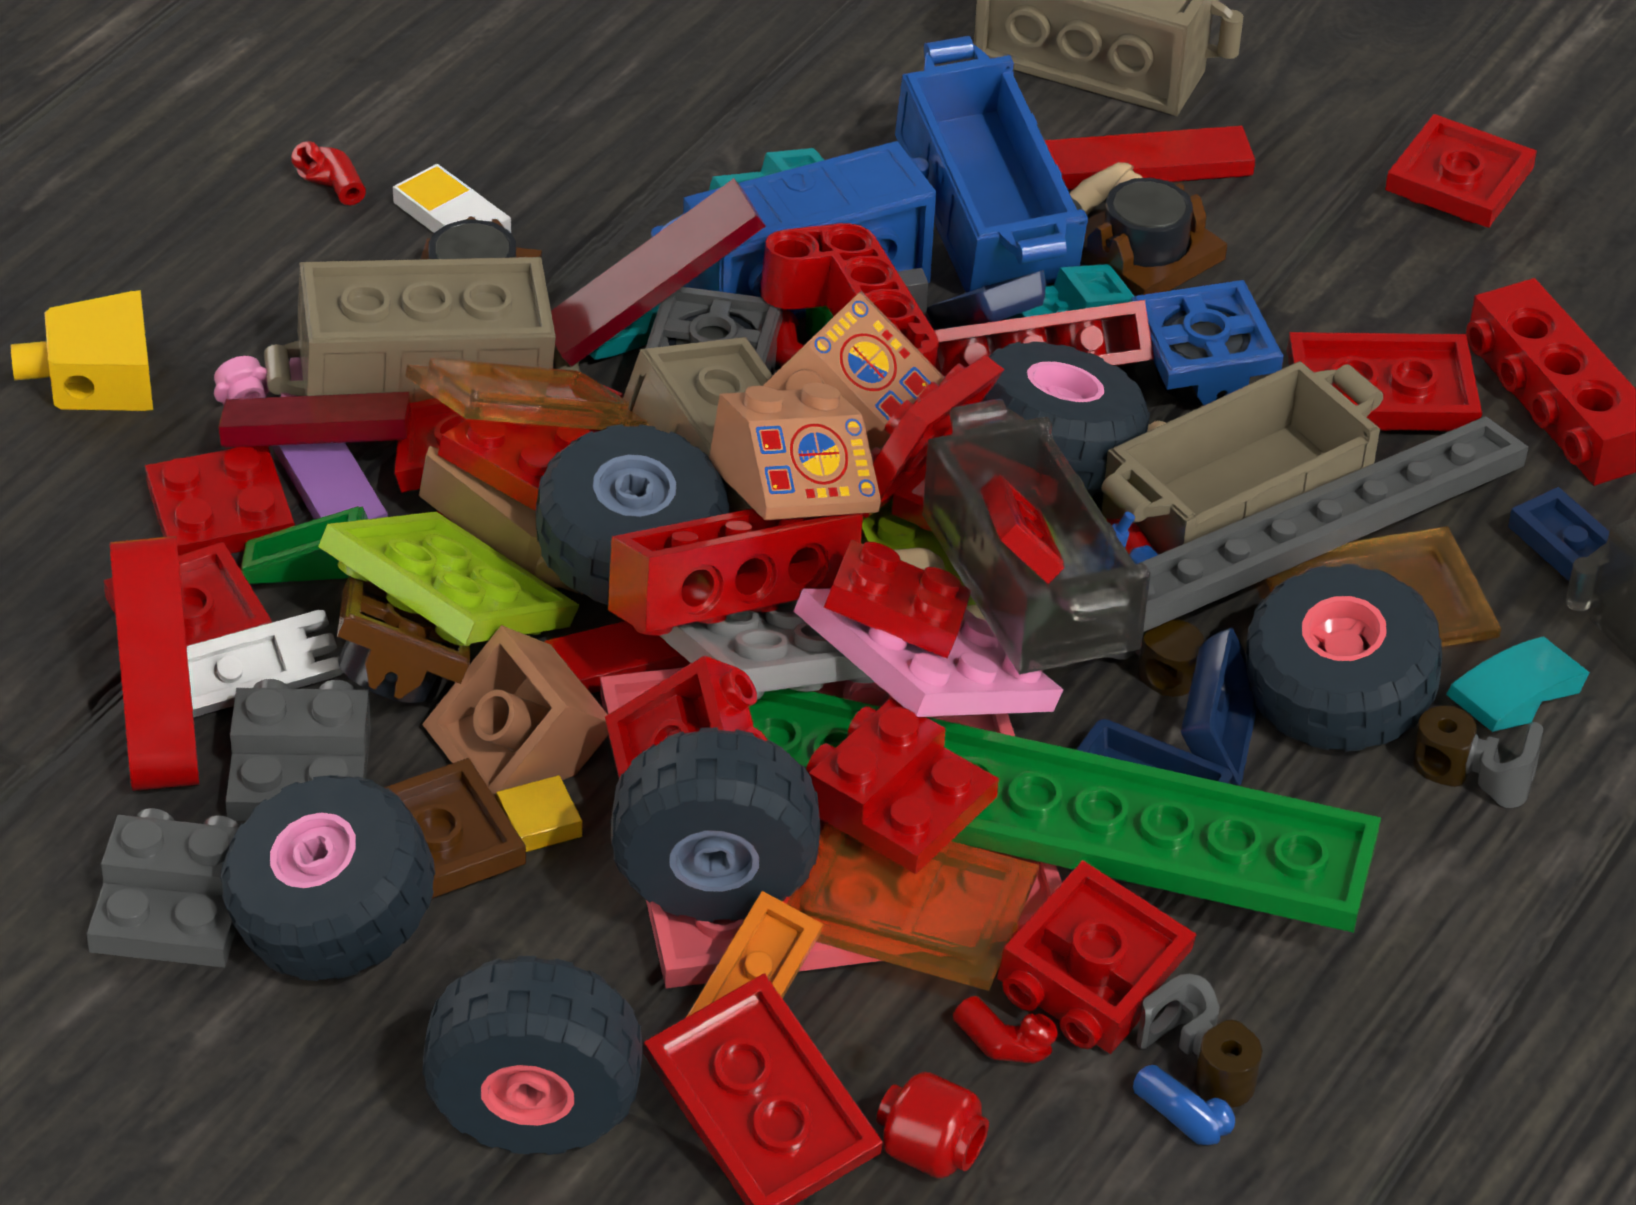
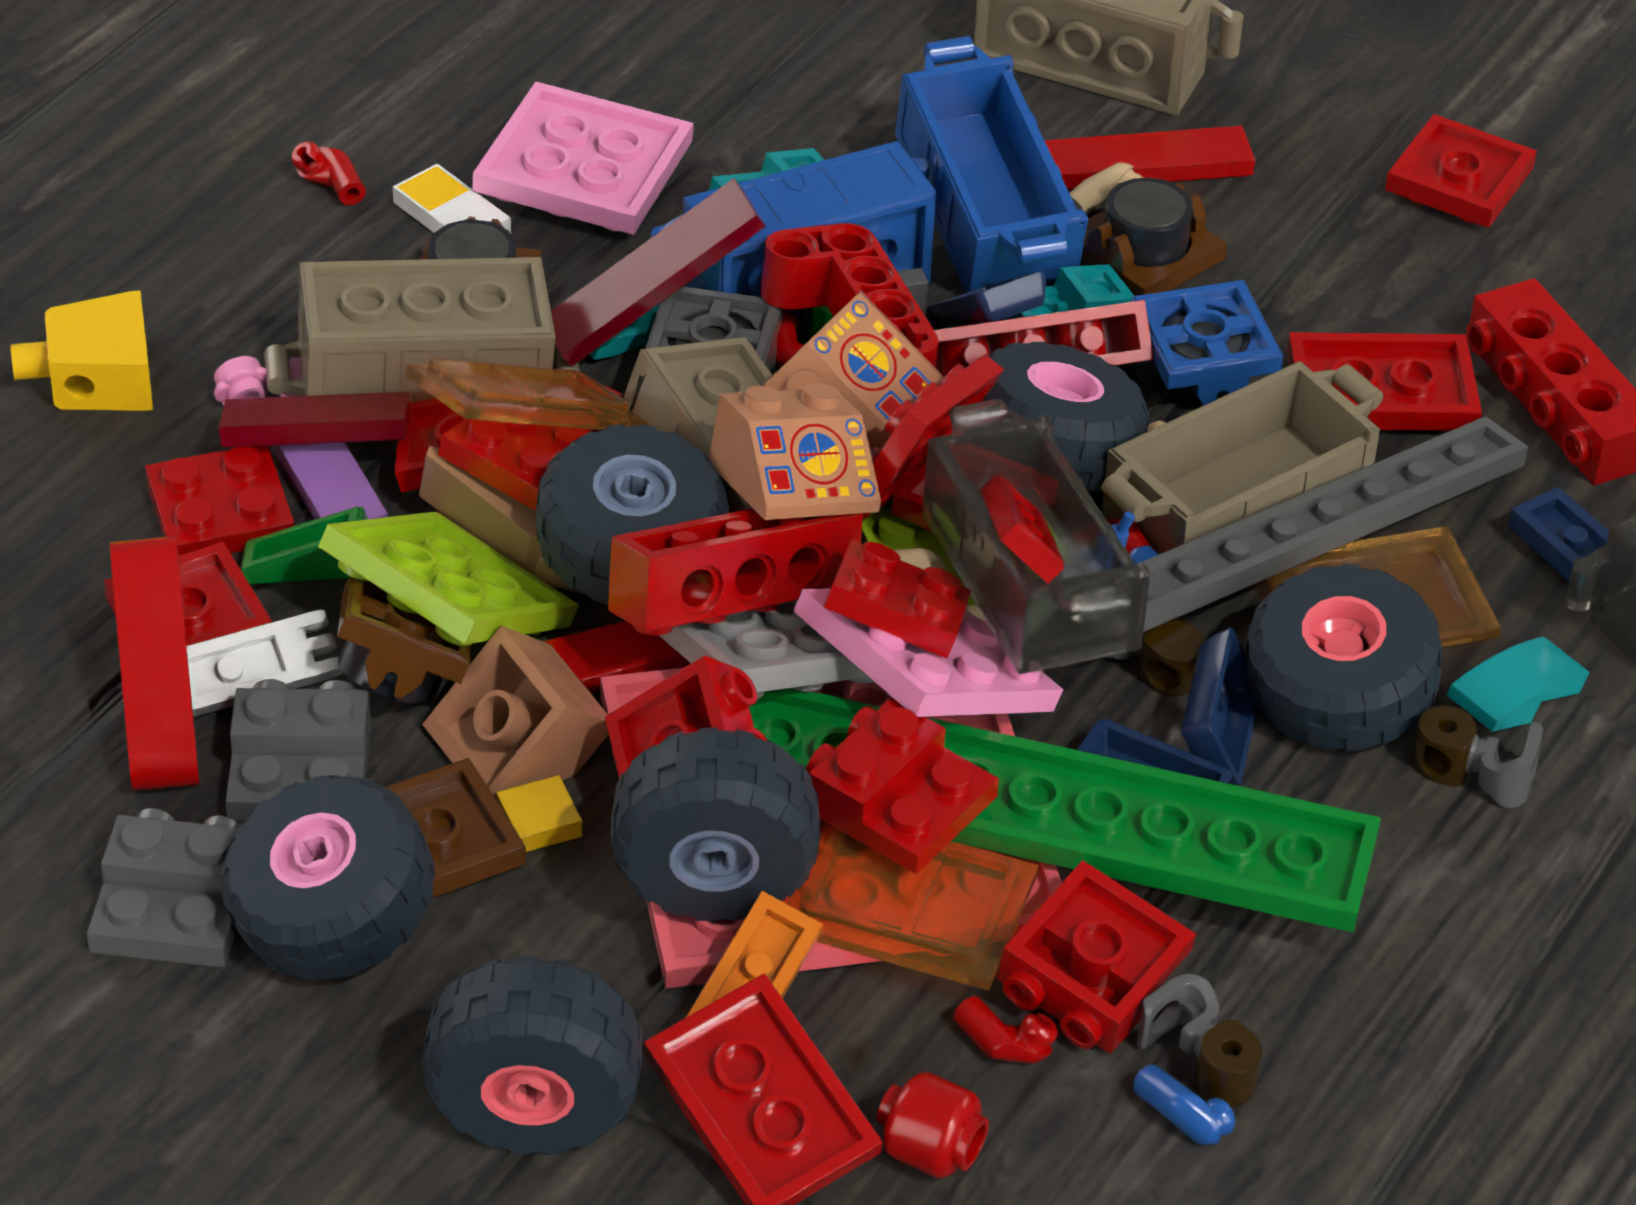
none -> bright pink plate [472,82,694,235]

